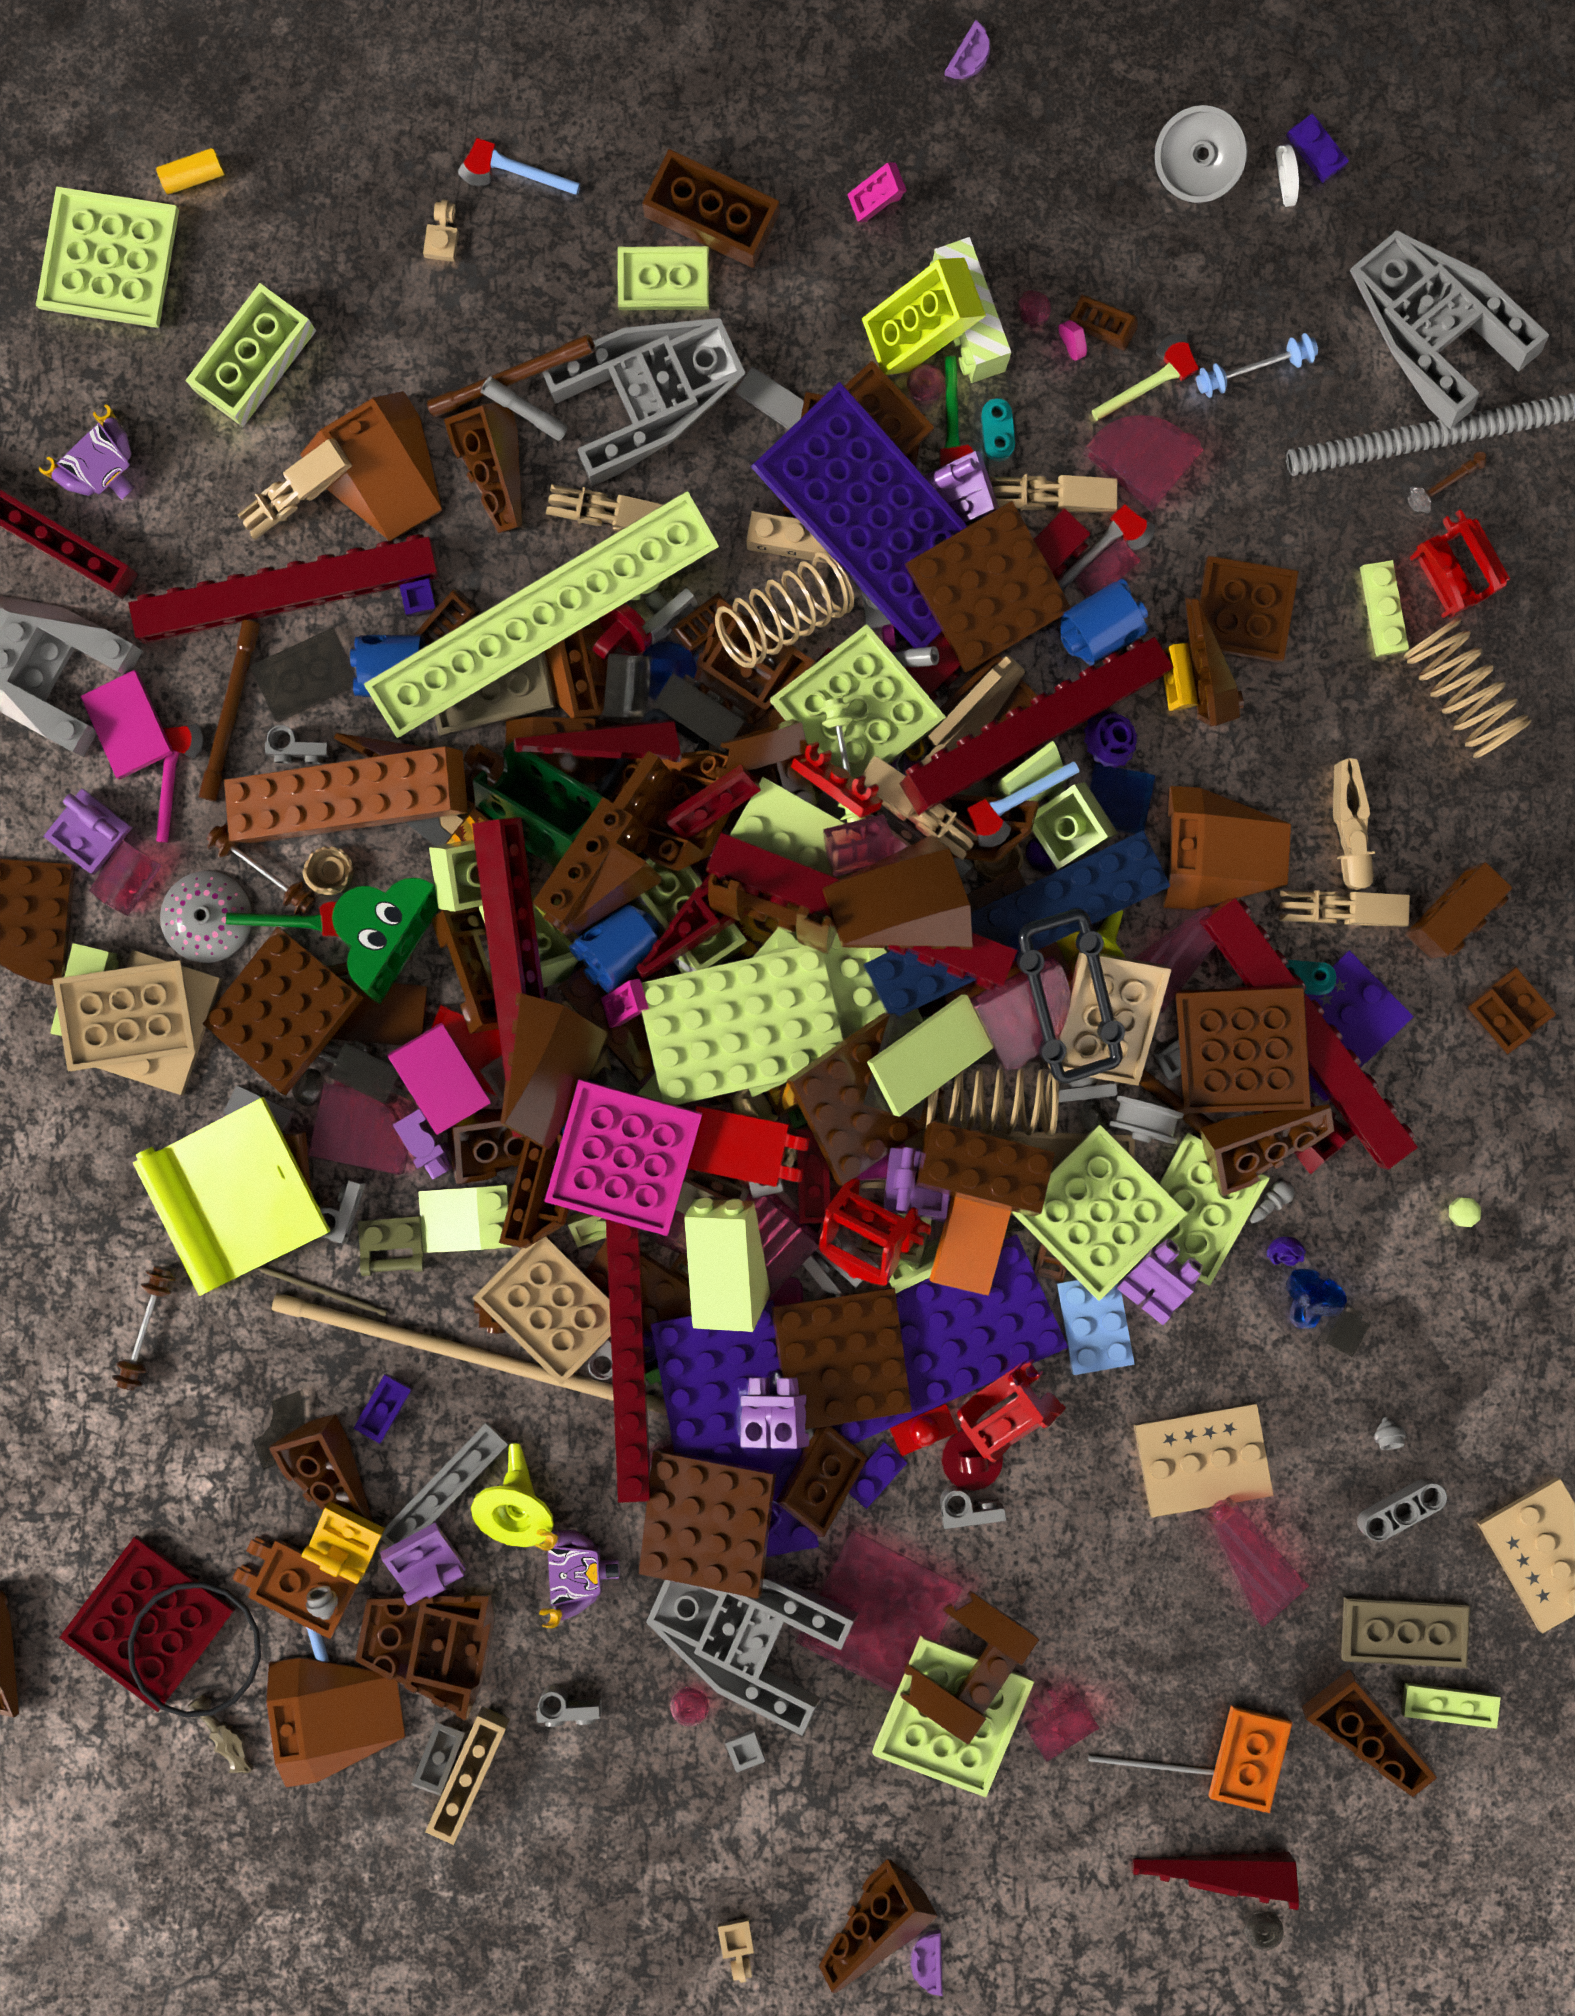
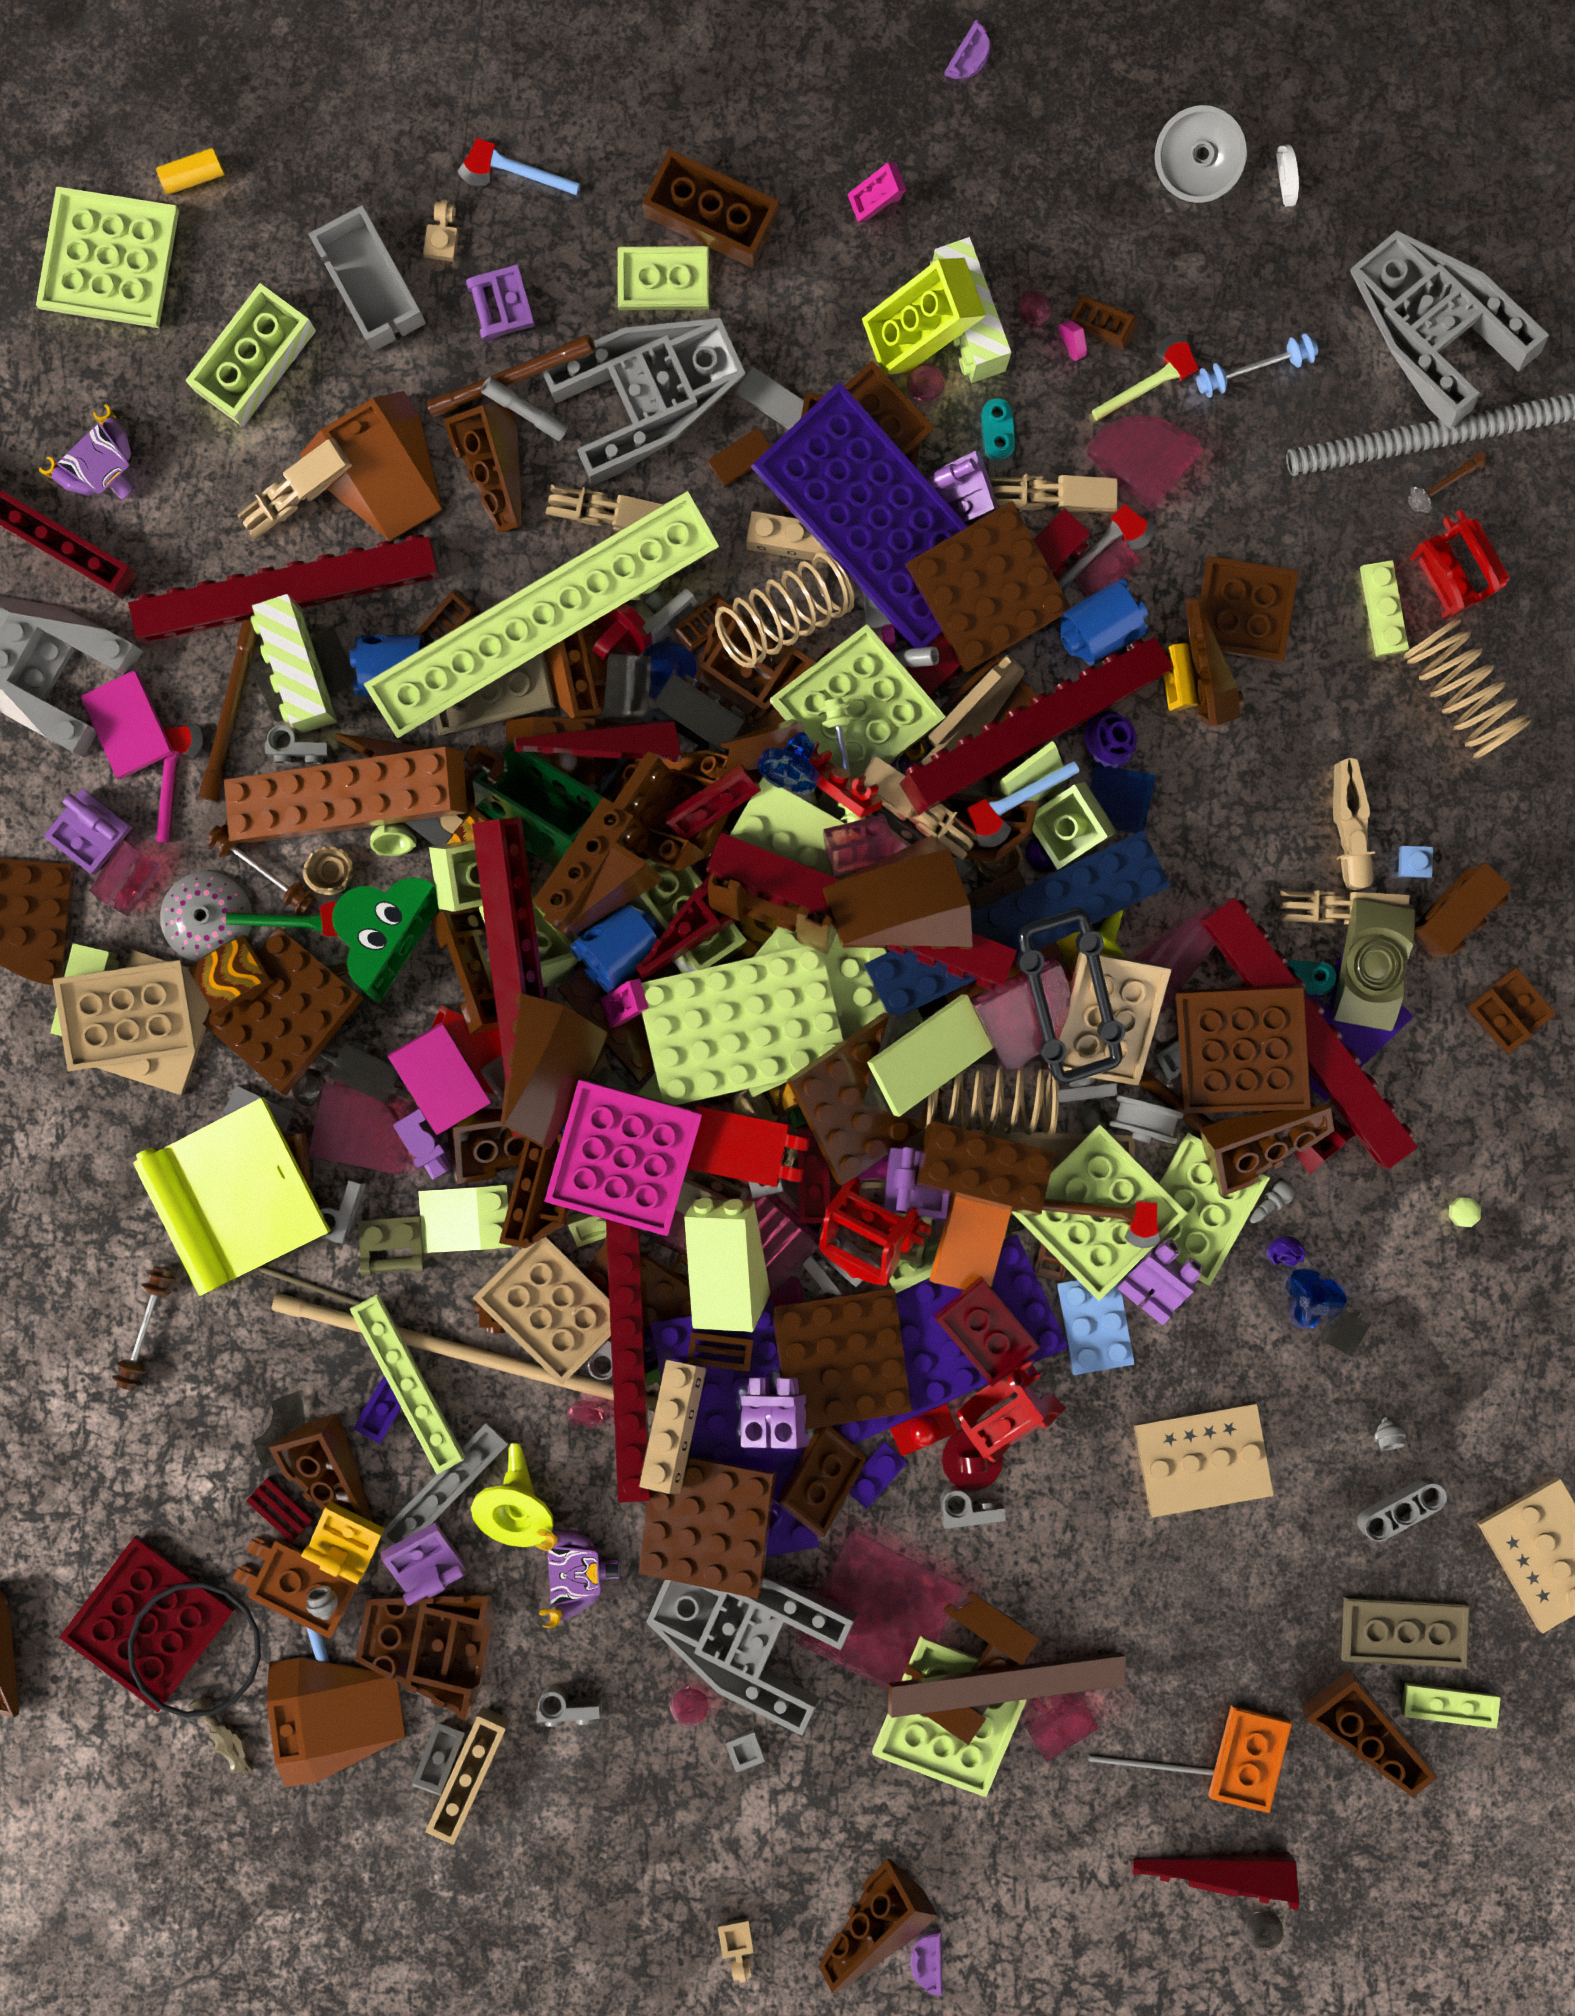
reddish brown tile [332,978,428,1046] -> none
dark purple plate [399,578,437,617] -> none
green piece [939,356,985,467] -> none
dark orange wedge [1163,786,1291,910] -> none
clear pink slope [1206,1496,1309,1627] -> none
dark purple plate [1286,113,1349,183] -> none
none -> slope [188,935,274,1018]
none -> dark red tile [246,1476,314,1543]
none -> yellowish green brick [251,594,338,733]
none -> light grey piece [308,205,426,352]
none -> yellowish green tile [350,1294,466,1474]
none -> yellowish green piece [370,823,416,856]
none -> medium lavender plate [466,264,535,341]
none -> clear pink plate [566,1400,605,1429]
none -> tan brick [639,1360,707,1494]
none -> reddish brown tile [687,1331,753,1371]
none -> reddish brown tile [707,427,771,488]
none -> clear blue tile [758,732,820,795]
none -> reddish brown tile [888,1652,1126,1718]
none -> dark red tile [933,1276,1040,1387]
none -> piece [1043,1198,1161,1248]
none -> olive slope [1331,899,1415,1031]
none -> light blue plate [1398,846,1433,879]

